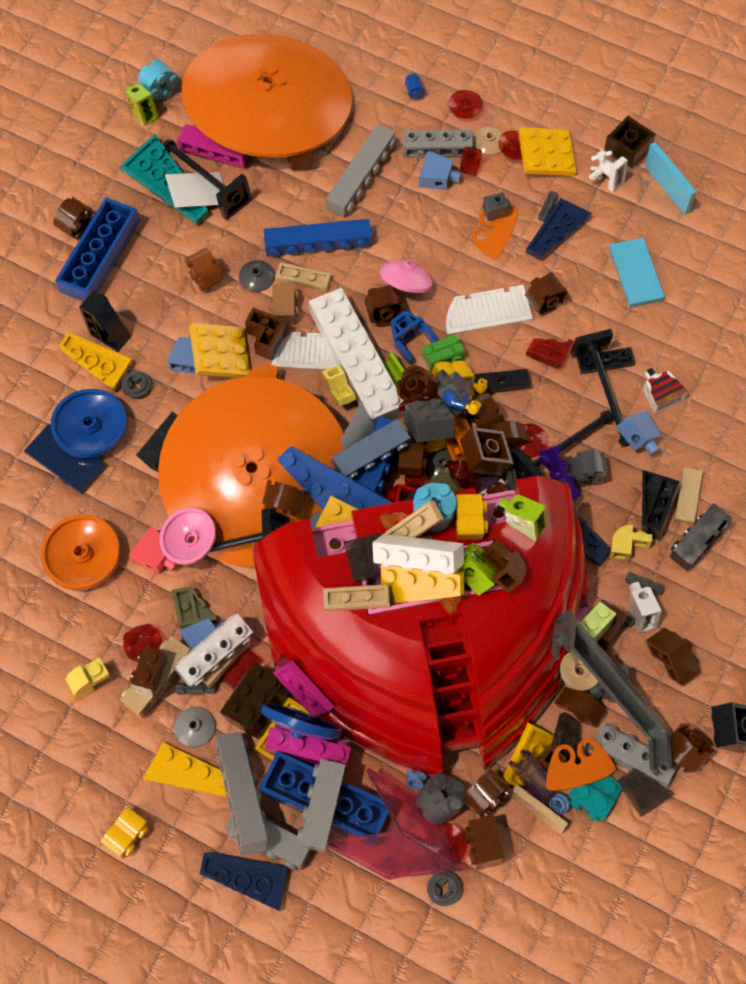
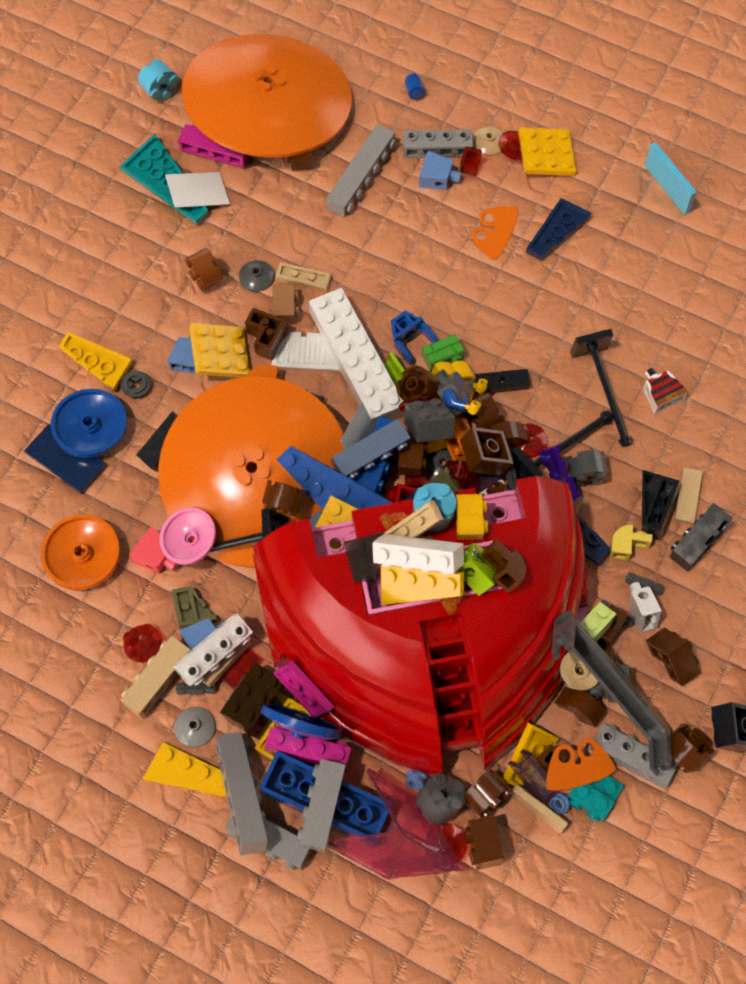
reddish brown brick [53,196,93,240] -> none
blue brick [55,197,140,301] -> none
light yellow brick [65,657,110,701] -> none
black wedge [79,291,132,352] -> none
yellow brick [101,807,149,859] -> none
lime torso [125,83,159,126] -> none
reddish brown brick [130,646,168,696] -> none
black tile [163,139,252,220] -> none
dark blue wing [200,852,288,912] -> none
blue brick [264,219,372,257] -> none
light yellow brick [322,364,356,407] -> none
tan tile [323,584,390,612] -> none
reddish brown brick [365,285,405,327] -> none
bright pink dish [380,260,433,293] -> none
dark grey gear [427,871,461,907] -> none
white piece [446,285,533,336] -> none
clear red dish [449,90,483,119] -> none
dark grey brick [482,192,510,221] -> none
lime torso [497,494,548,541] -> none
reddish brown brick [525,272,568,315] -> none
clear red wing [526,338,574,369] -> none
dark grey axle [538,190,558,222] -> none
clear smoke wing [551,712,583,764] -> none
black tile [576,347,635,375] -> none
white piece [588,149,628,192] -> none
dark brown brick [604,116,656,168] -> none
medium azure tile [609,238,665,308] -> none
medium blue torso [616,411,661,456] -> none
clear smoke wing [616,769,674,817] -> none

